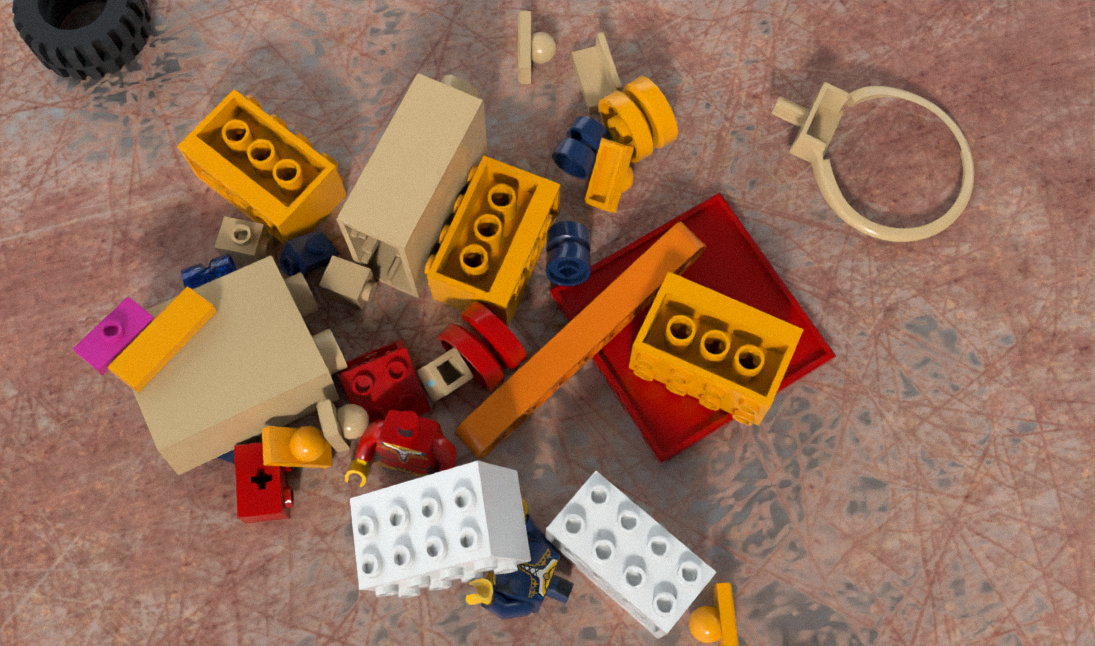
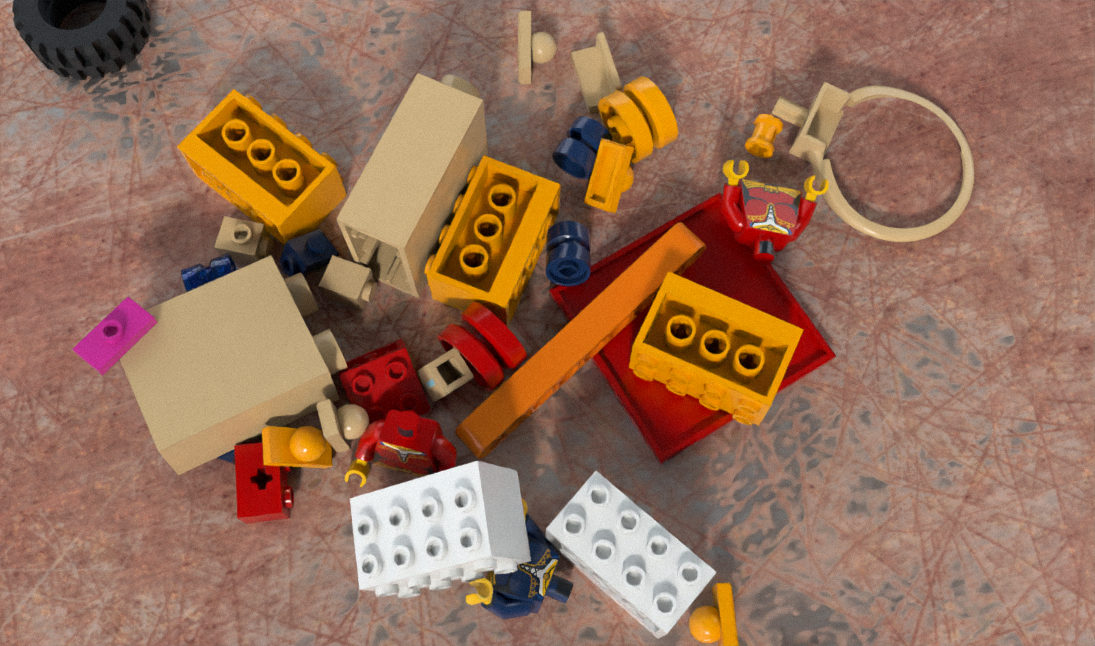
light orange tile [107,286,217,393] -> none
none -> red torso [720,160,829,263]
none -> light orange bush [745,114,783,158]

